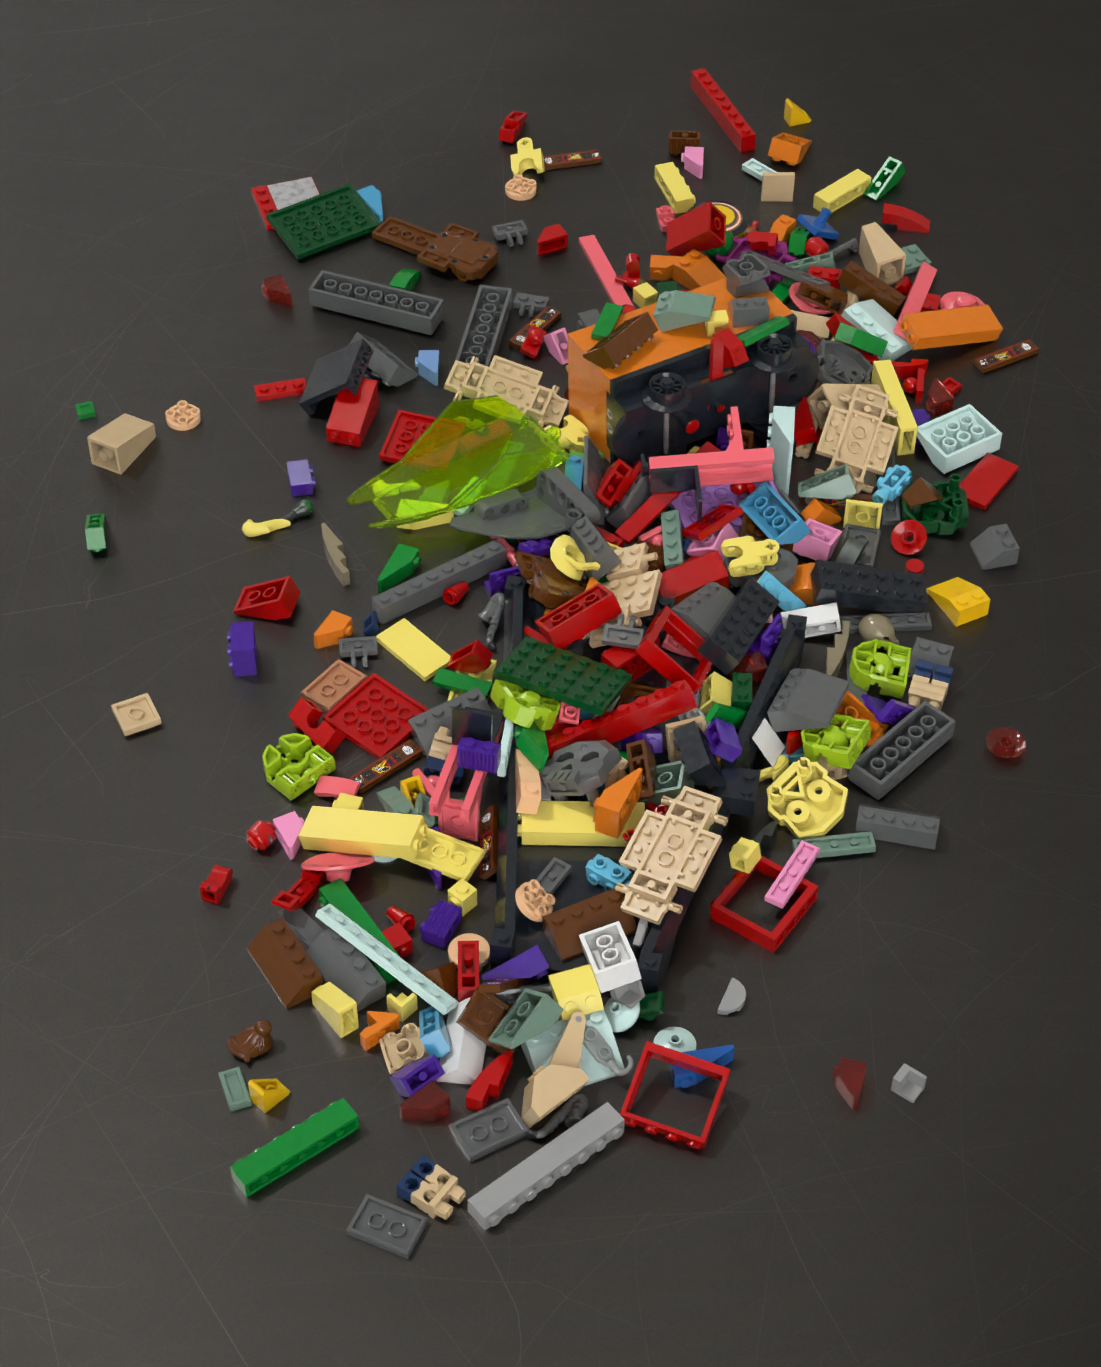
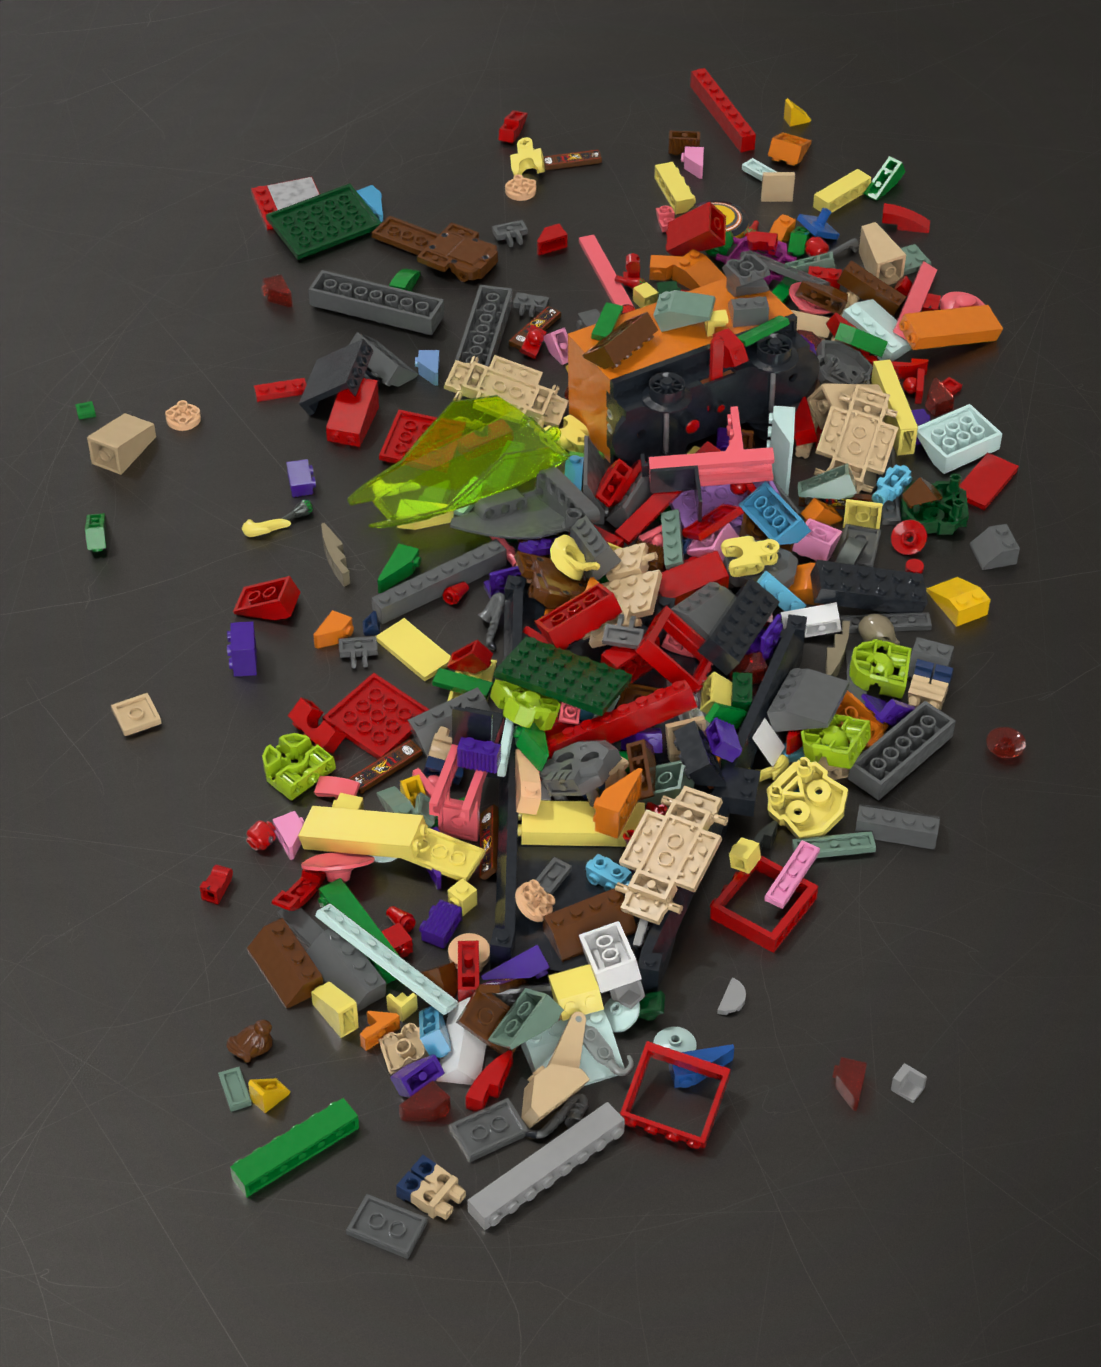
nougat tile [301,659,367,713] -> none
reddish brown tile [973,339,1039,373] -> none

